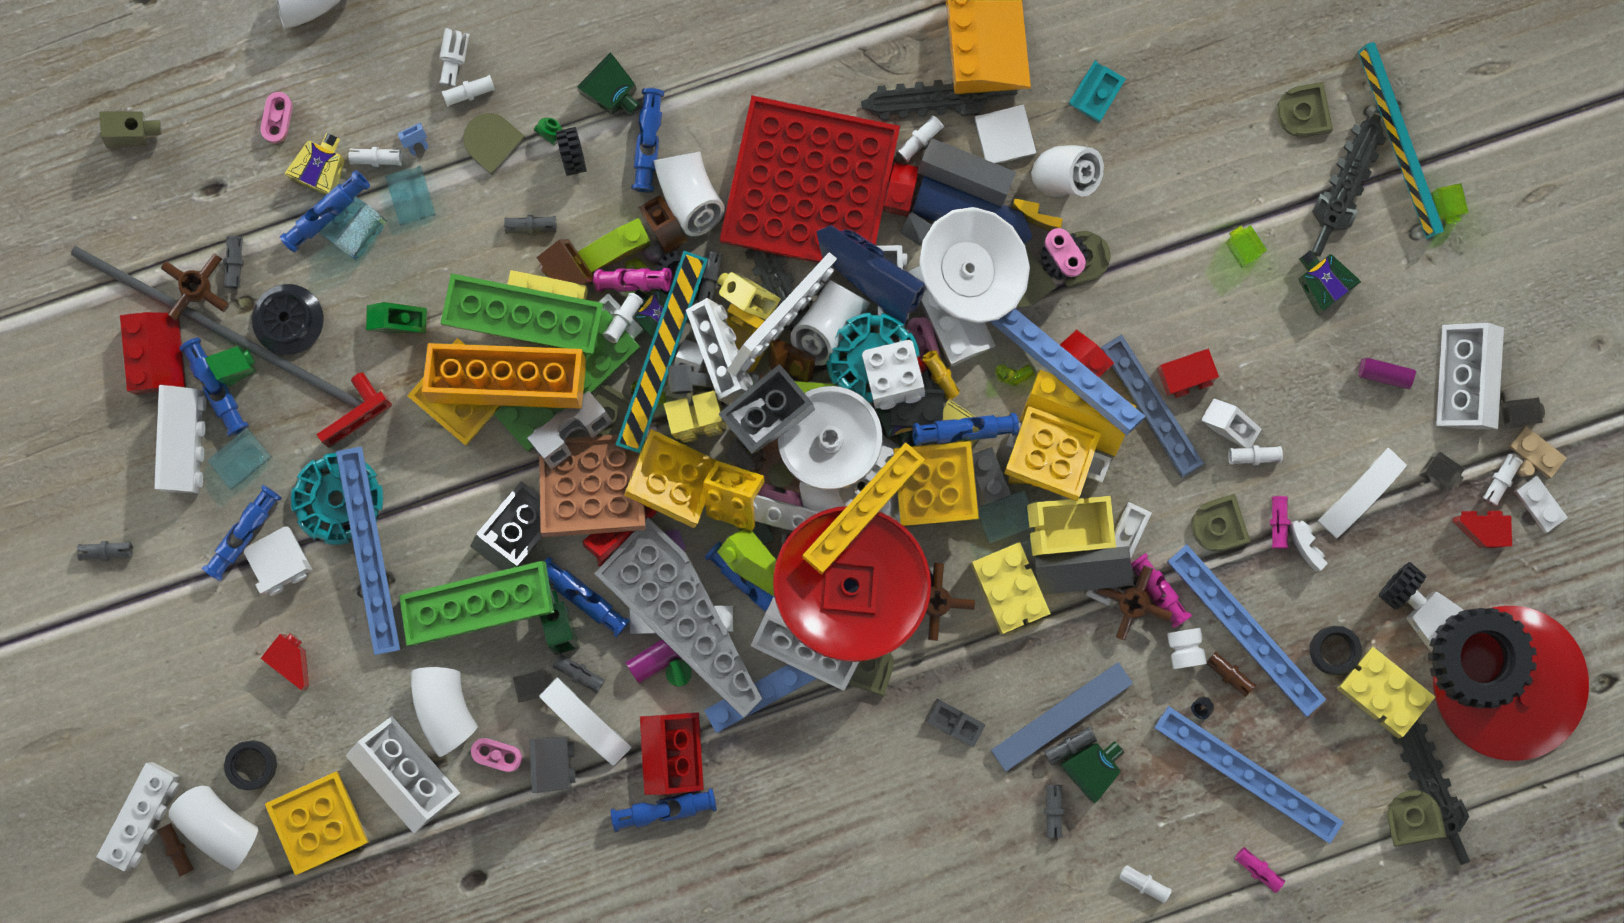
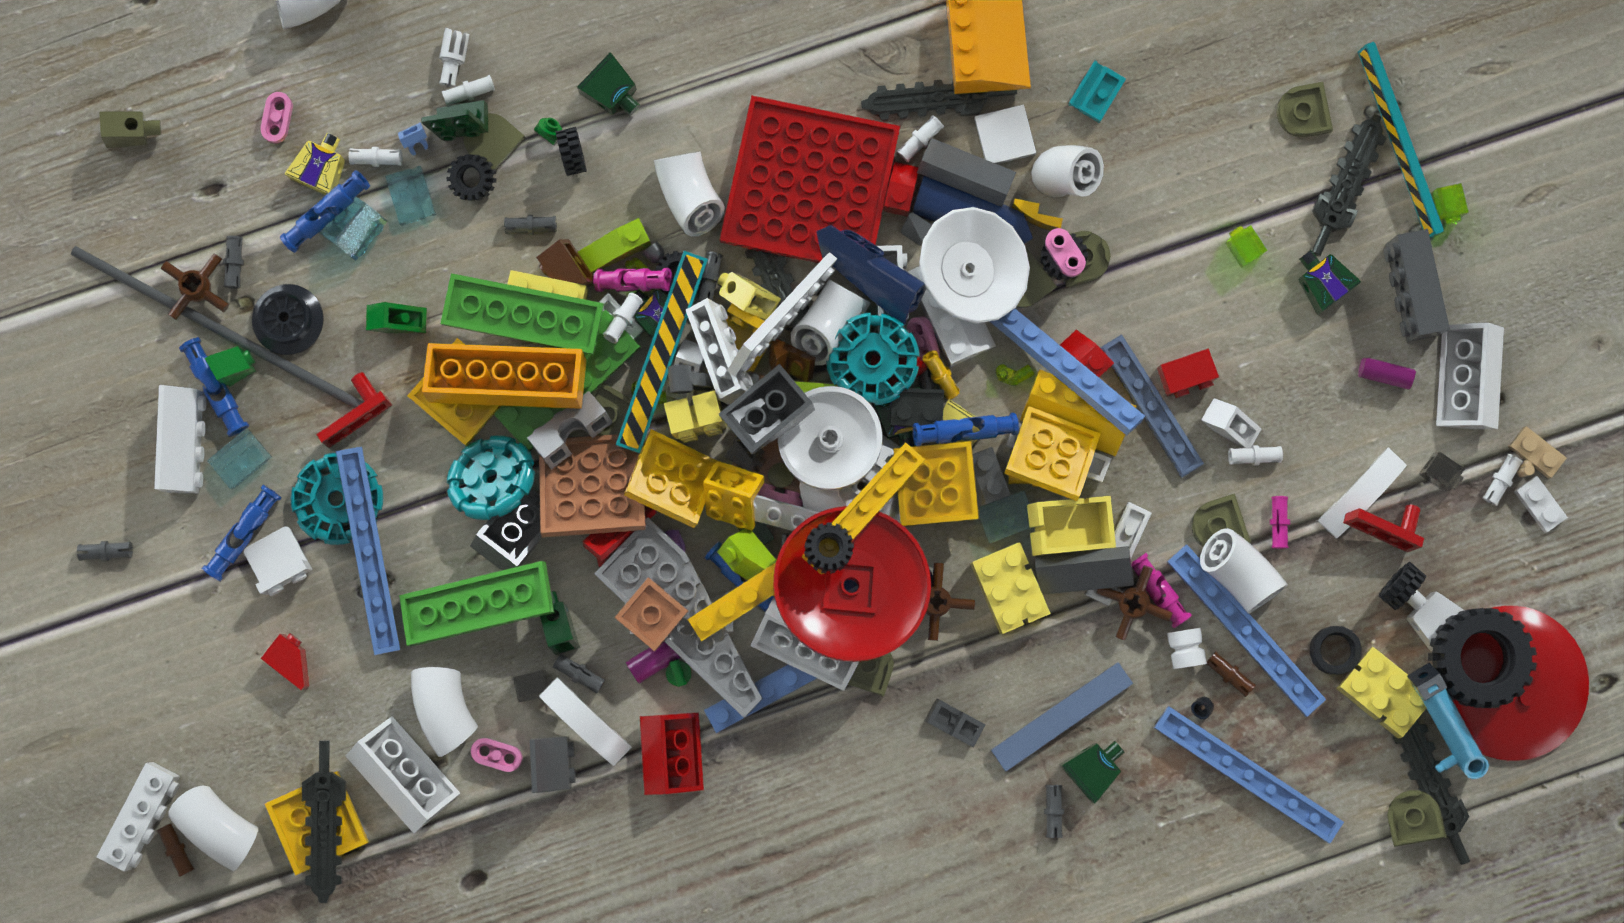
red slope [120,312,186,395] -> none
black tyre [224,740,277,791] -> none
blue piece [544,557,630,638] -> none
blue piece [610,788,717,832] -> none
blue piece [631,88,665,193] -> none
reddish brown slope [638,195,688,253] -> none
white bracket [862,340,925,410] -> none
dark grey pin [1044,727,1097,766] -> none
white axle [1120,866,1171,904] -> none
dark pink pin [1234,847,1285,893] -> none
white slope [1288,520,1328,572] -> none
red slope [1453,511,1512,548] -> none
clear smoke brick [1501,397,1545,429] -> none
none -> pearl dark grey bar [302,740,346,903]
none -> dark green bracket [421,100,488,141]
none -> black tyre [446,154,497,201]
none -> teal plate [446,435,535,520]
none -> nougat plate [614,577,689,651]
none -> yellow plate [687,562,776,641]
none -> black tyre [804,522,854,574]
none -> white brick [1200,528,1288,613]
none -> red piece [1343,505,1424,553]
none -> dark grey brick [1384,229,1450,342]
none -> medium azure piece [1407,662,1489,779]

